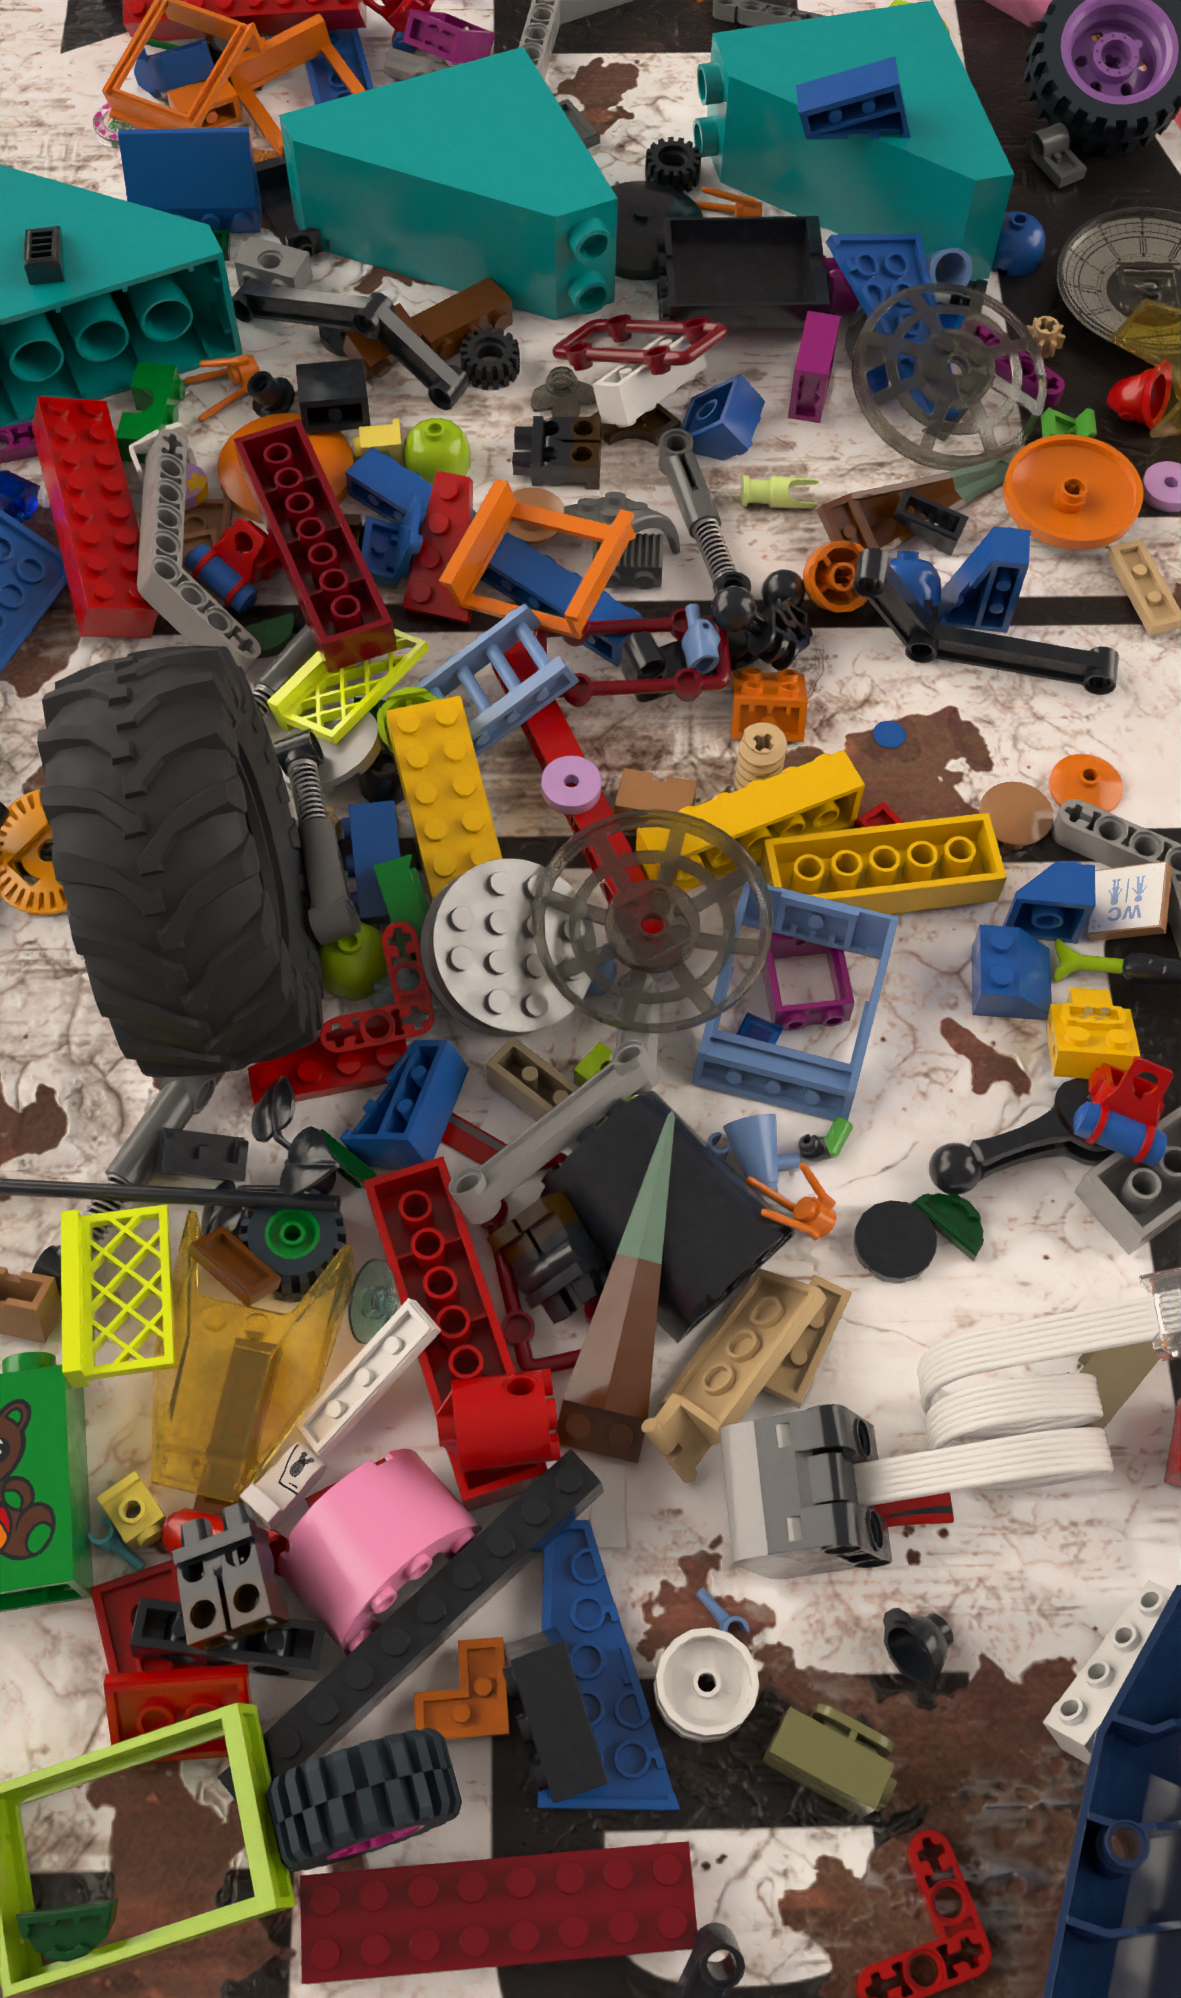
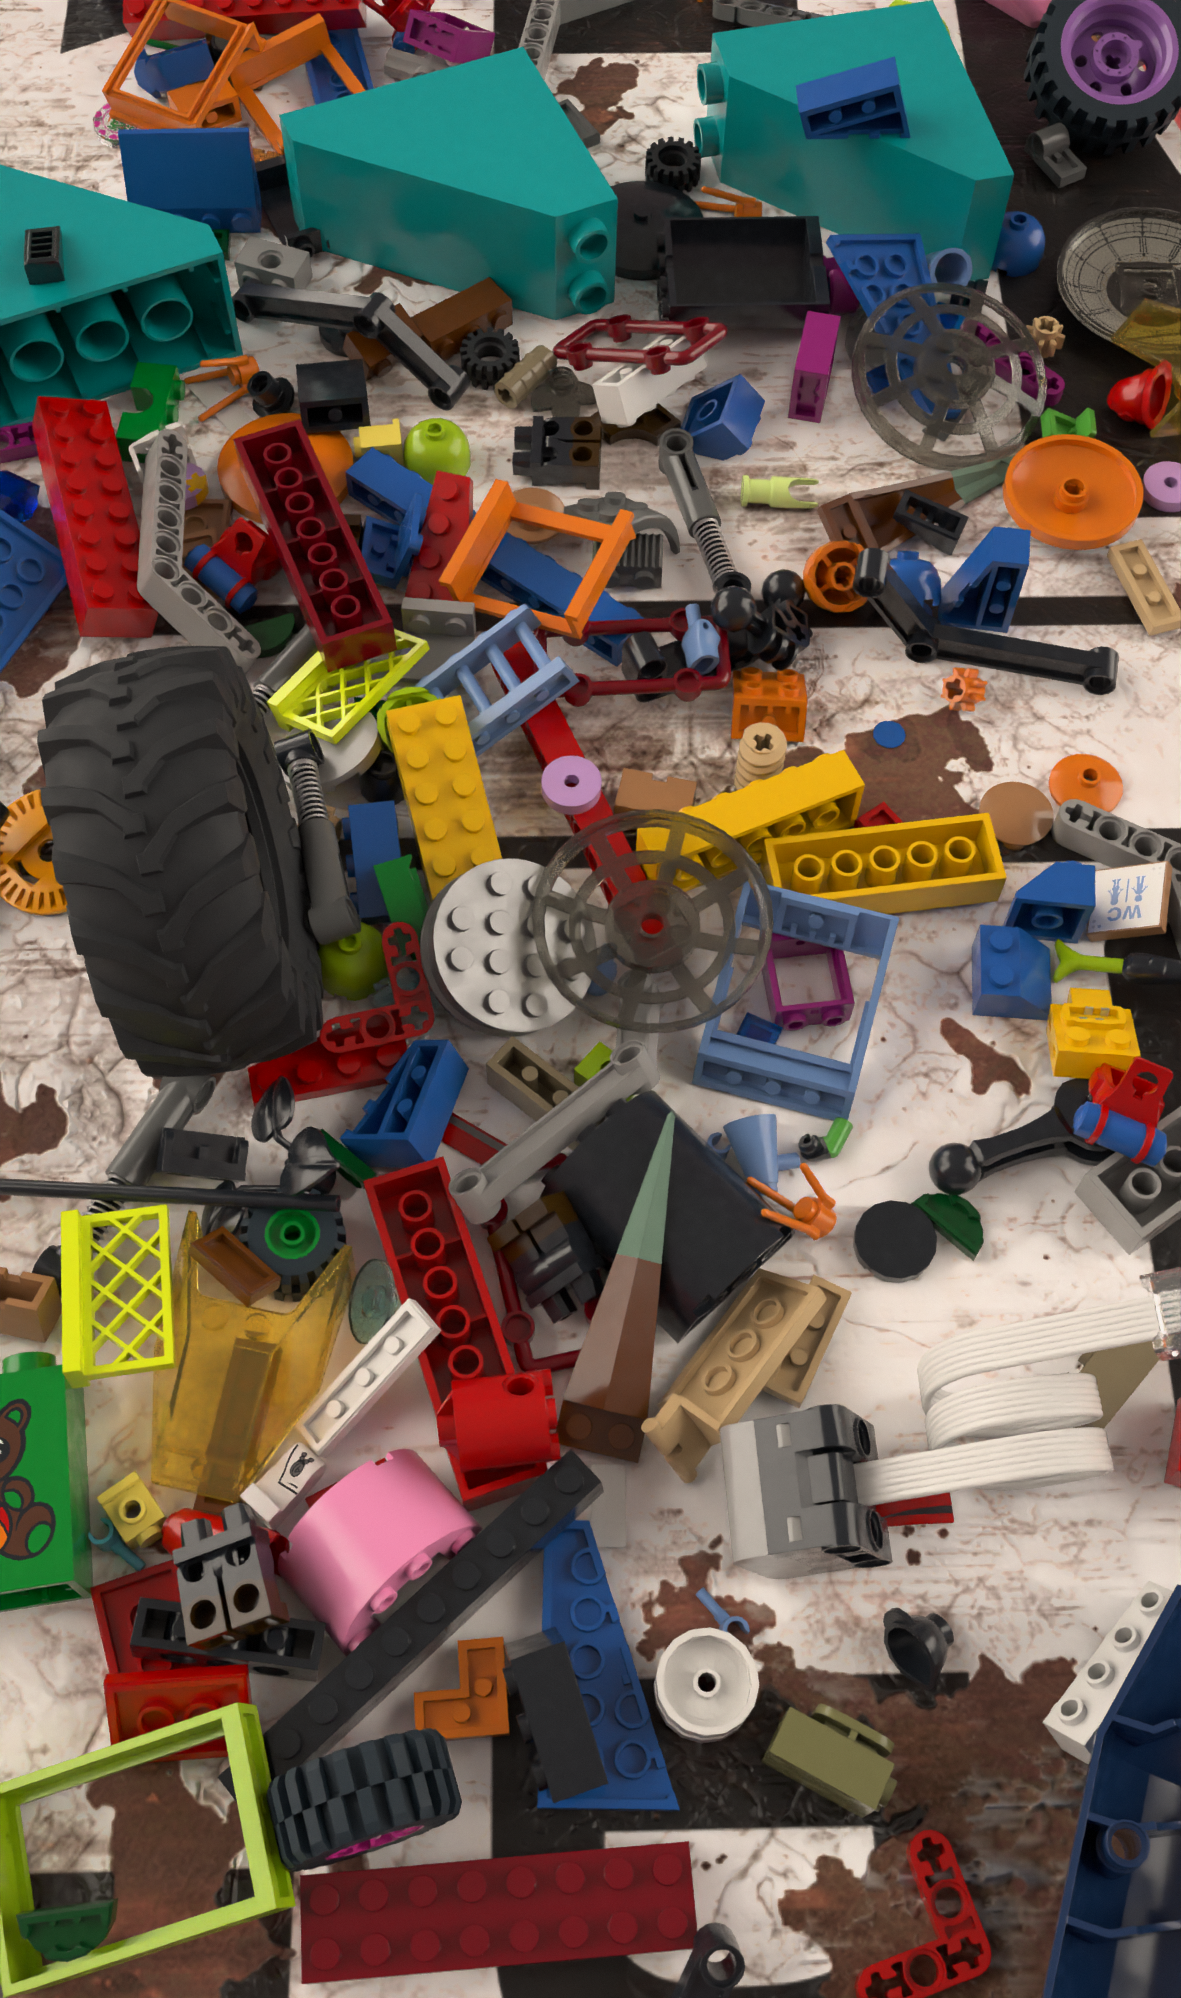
none -> light grey bracket [399,597,476,687]
none -> dark tan axle [494,345,558,409]
none -> orange gear [940,667,988,712]

